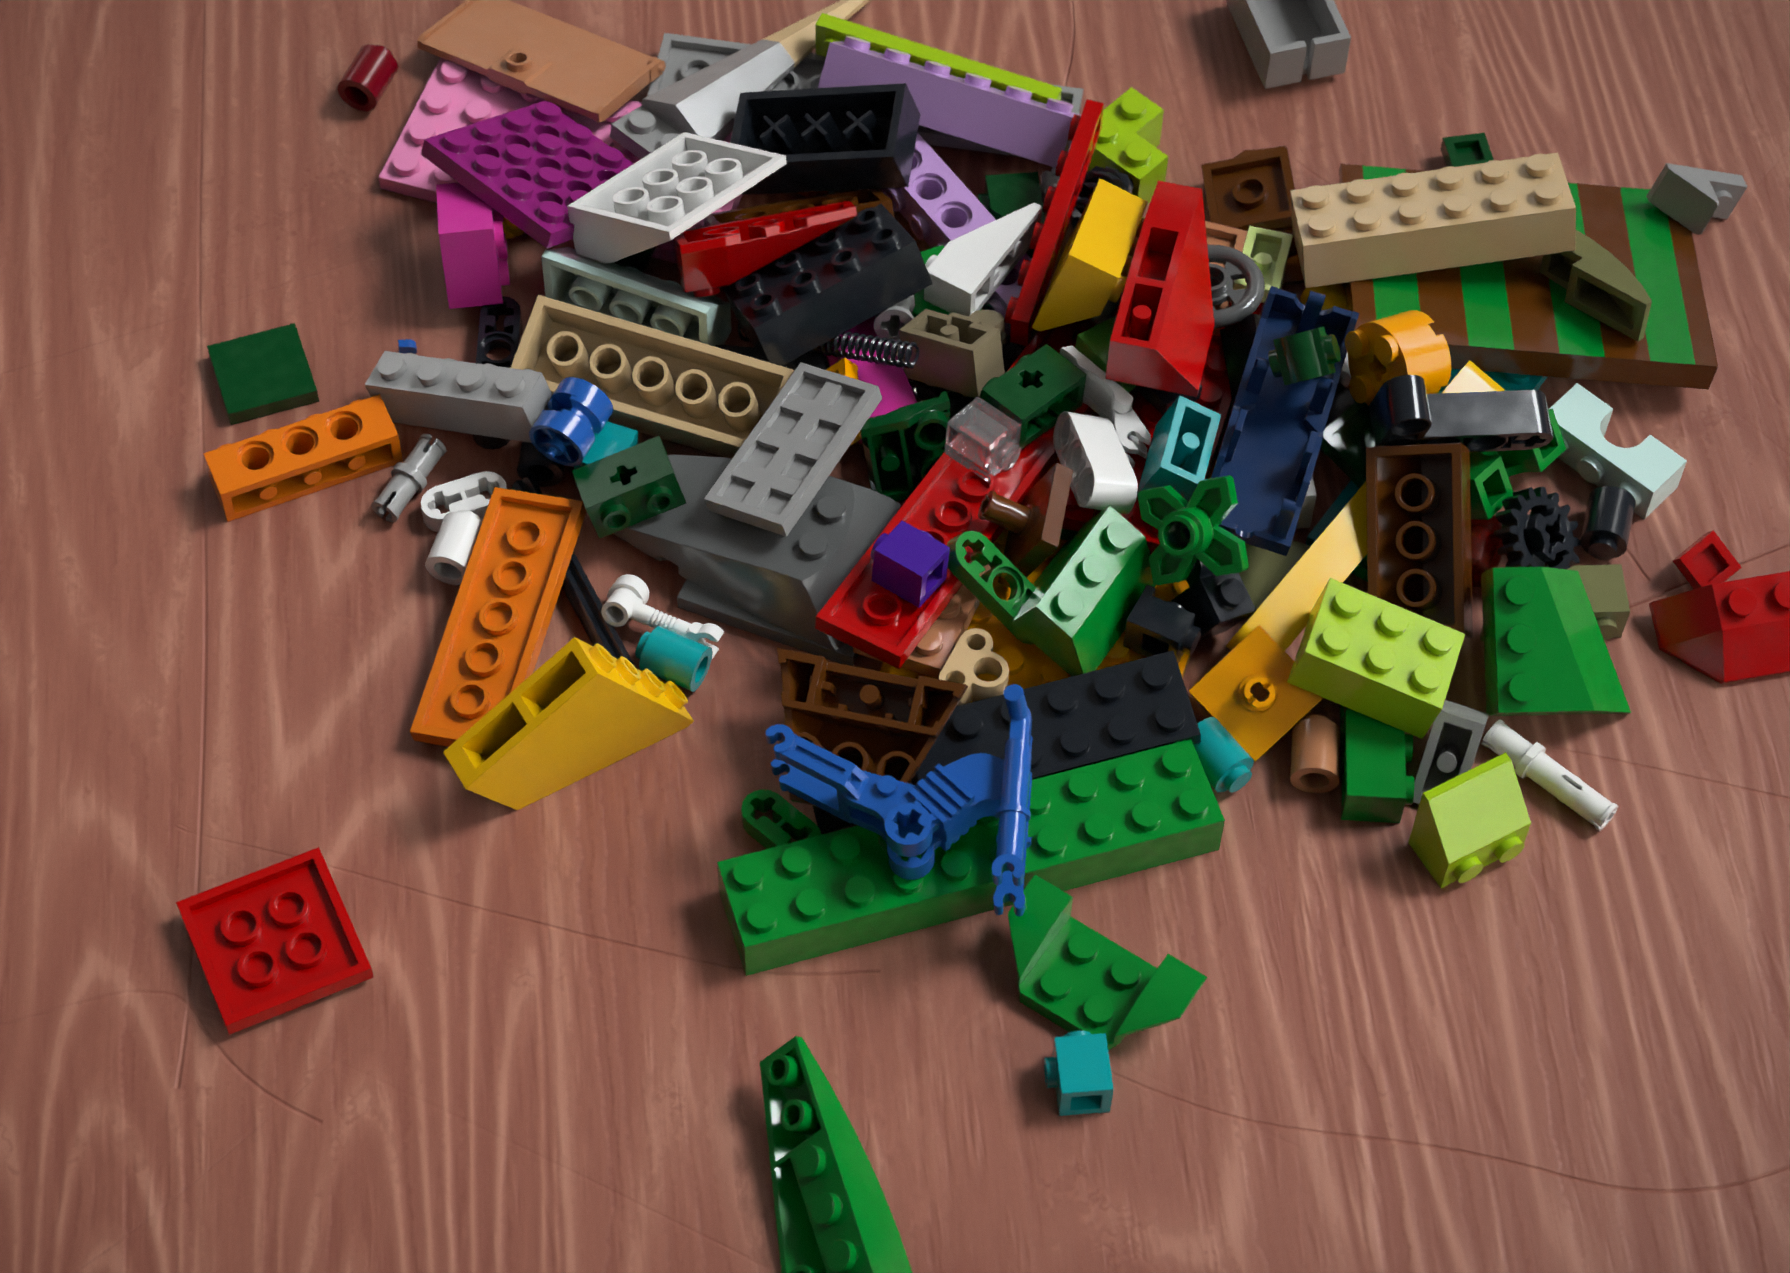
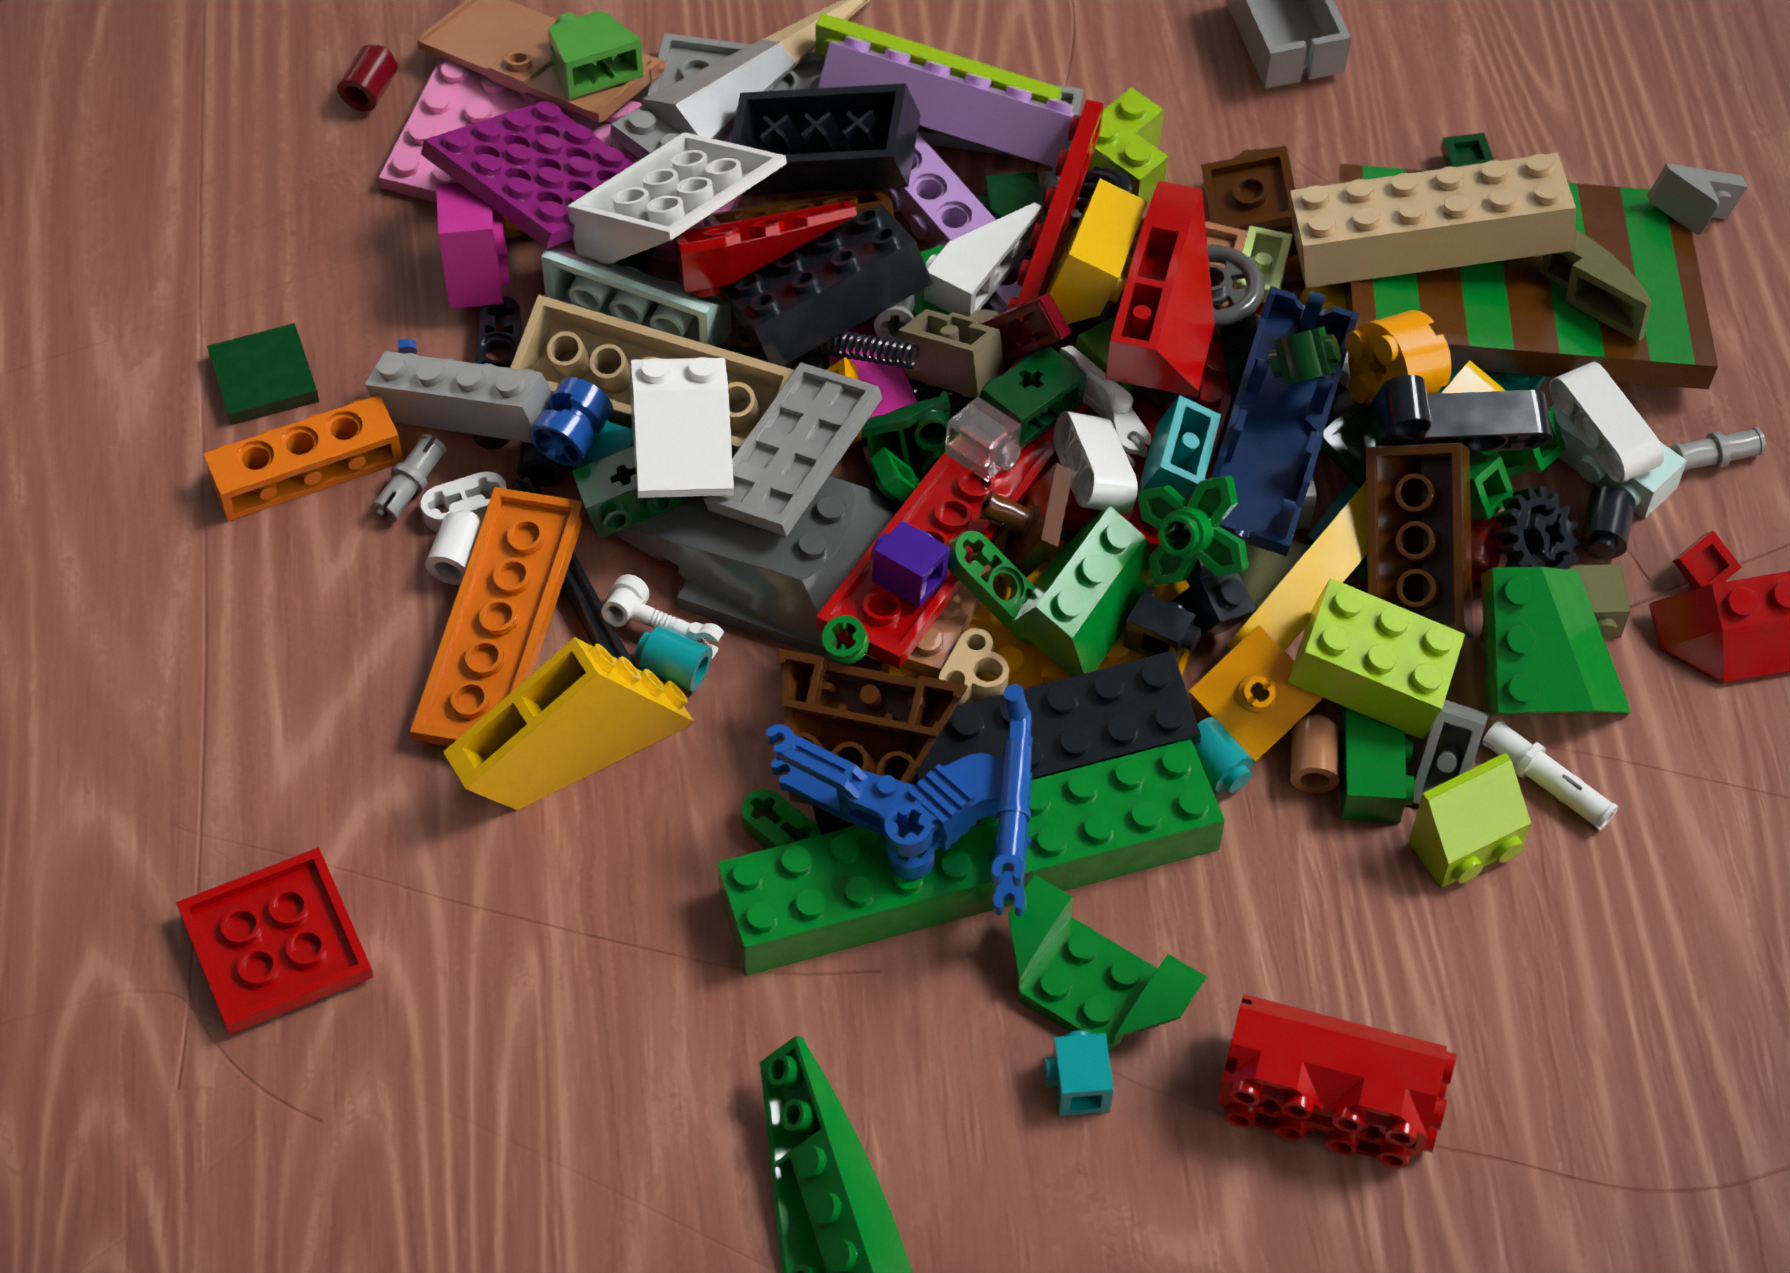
none -> bright green torso [548,11,644,100]
none -> white slope [630,357,734,498]
none -> green bush [822,615,869,665]
none -> green plate [870,447,923,503]
none -> dark red plate [982,292,1072,363]
none -> red brick [1217,994,1457,1168]
none -> white beam [1549,362,1664,483]
none -> light grey pin [1670,427,1766,472]

